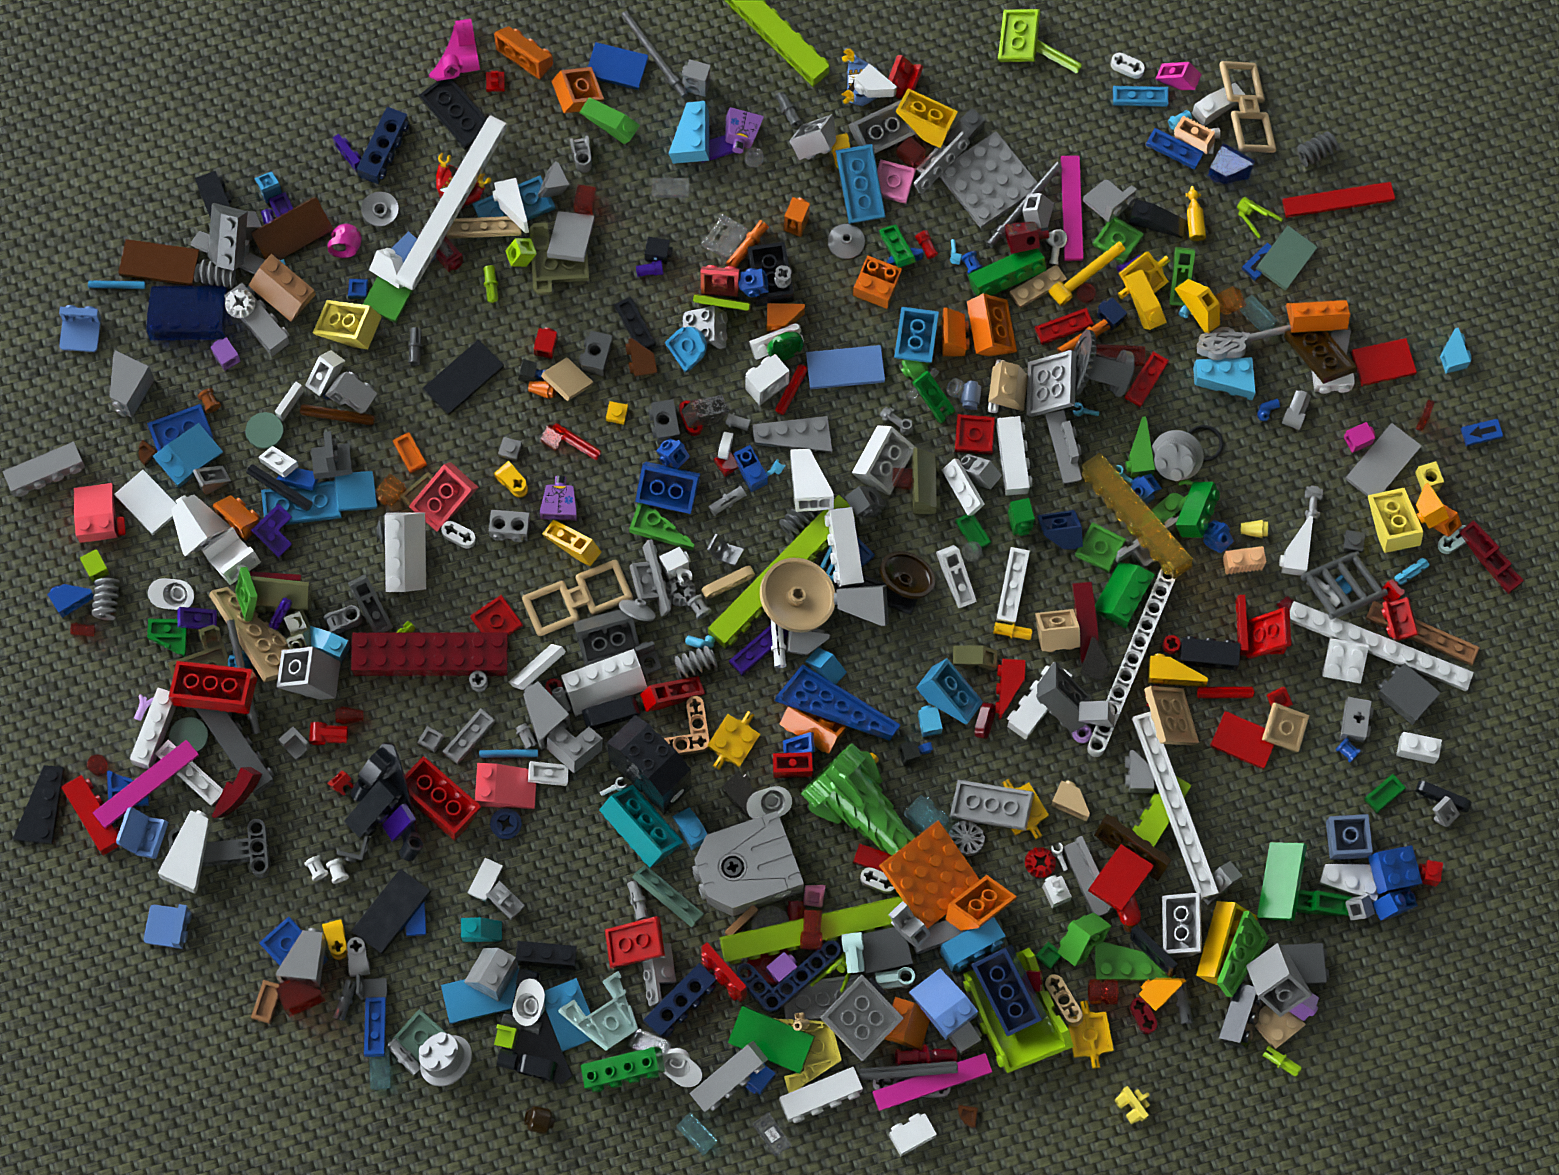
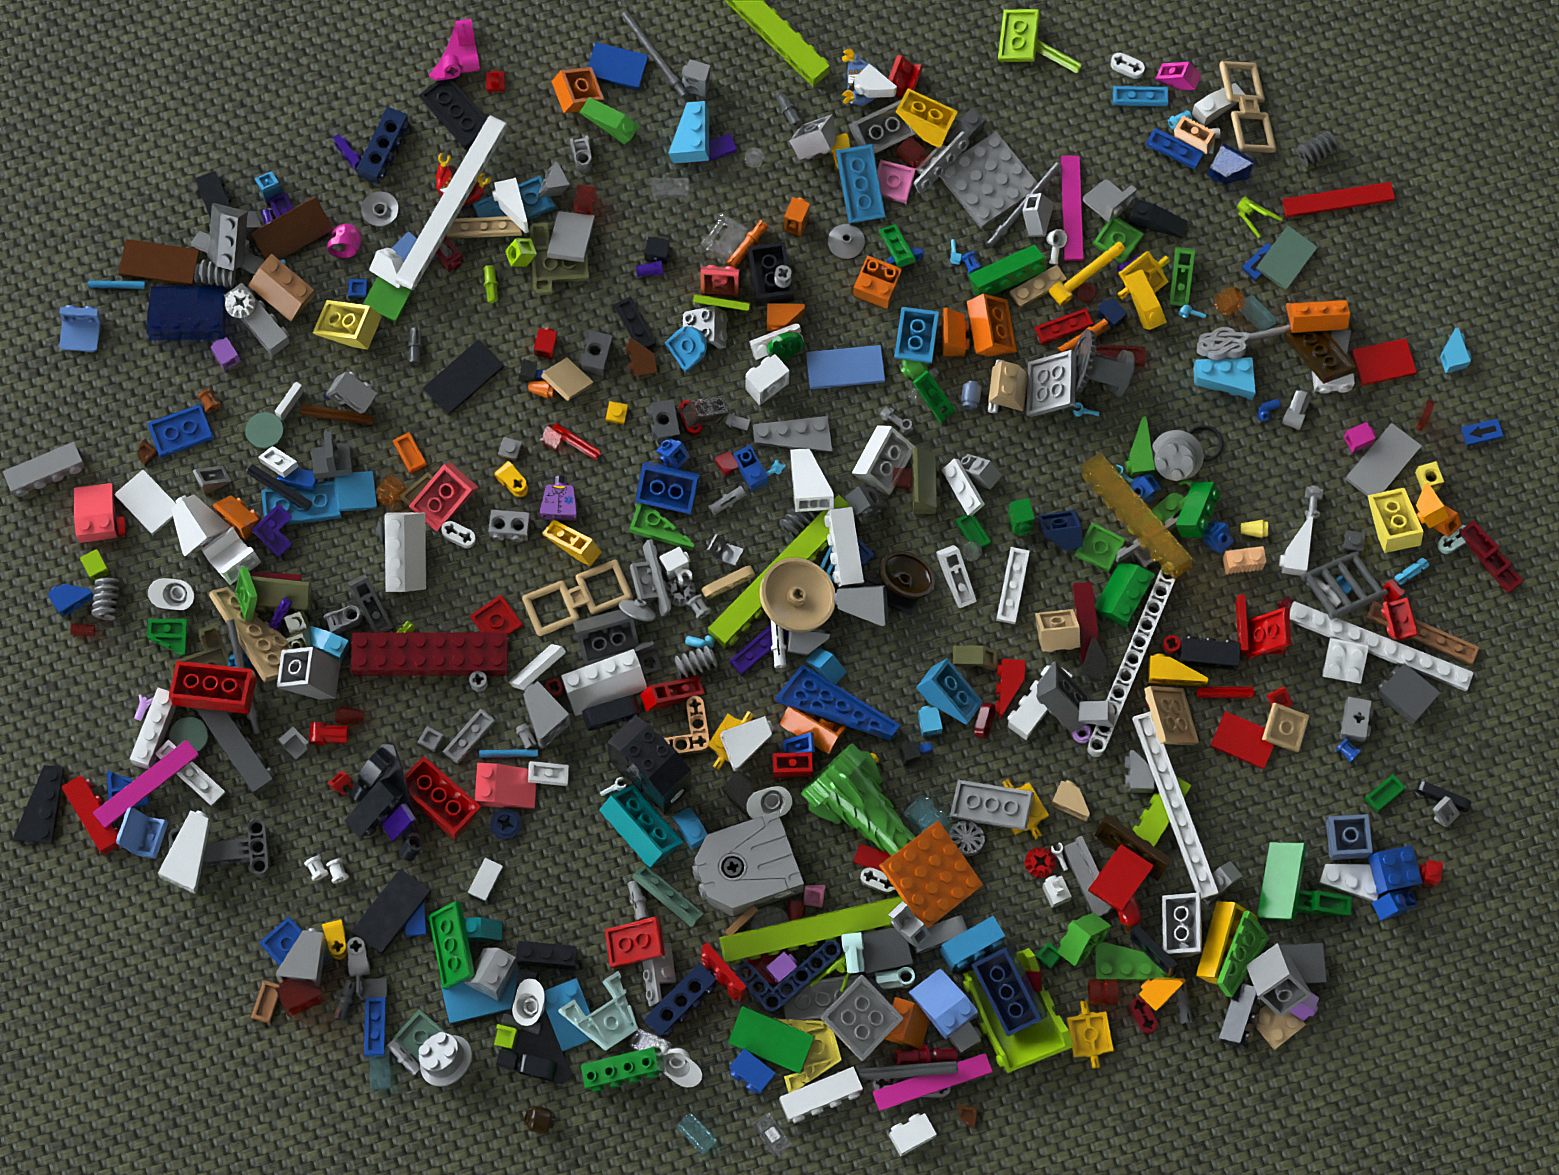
clear red tile [87,754,108,775] -> none
light grey slope [110,350,154,417] -> none
medium blue bracket [144,904,191,949] -> none
dark azure slope [153,423,223,488] -> none
dark purple plate [177,607,217,629] -> none
dark red slope [212,767,263,818] -> none
white slope [305,350,345,396] -> none
dark grey bracket [337,836,370,863] -> none
light grey hips [486,881,525,920] -> none
orange slope [494,26,553,80] -> none
light grey brick [547,726,603,773] -> none
light grey pin [552,687,572,711] -> none
light grey brick [689,1041,768,1112] -> none
white beam [718,432,734,460] -> none
medium lavender torso [725,107,764,154] -> none
blue brick [738,268,769,297] -> none
red axle [775,364,808,415] -> none
tan arm [793,1012,809,1031] -> none
clear red piece [800,910,822,950] -> none
red pin [915,230,938,259] -> none
orange slope [946,875,1017,931] -> none
clear tile [947,378,965,398] -> none
red tile [954,414,995,455] -> none
yellow axle [993,622,1032,640] -> none
white brick [996,416,1032,496] -> none
dark red torso [1005,222,1049,254] -> none
tan beam [1045,974,1083,1027] -> none
light grey bracket [1046,410,1082,484] -> none
light yellow hips [1115,1086,1150,1124] -> none
red tile [1125,351,1169,408] -> none
yellow slope [1175,279,1220,333] -> none
yellow wheel [1186,186,1206,241] -> none
lime axle [1263,1045,1301,1077] -> none
light grey plate [1345,895,1375,920] -> none
white brick [1396,732,1442,764] -> none
none -> green tile [429,901,475,990]
none -> white slope [720,716,773,771]

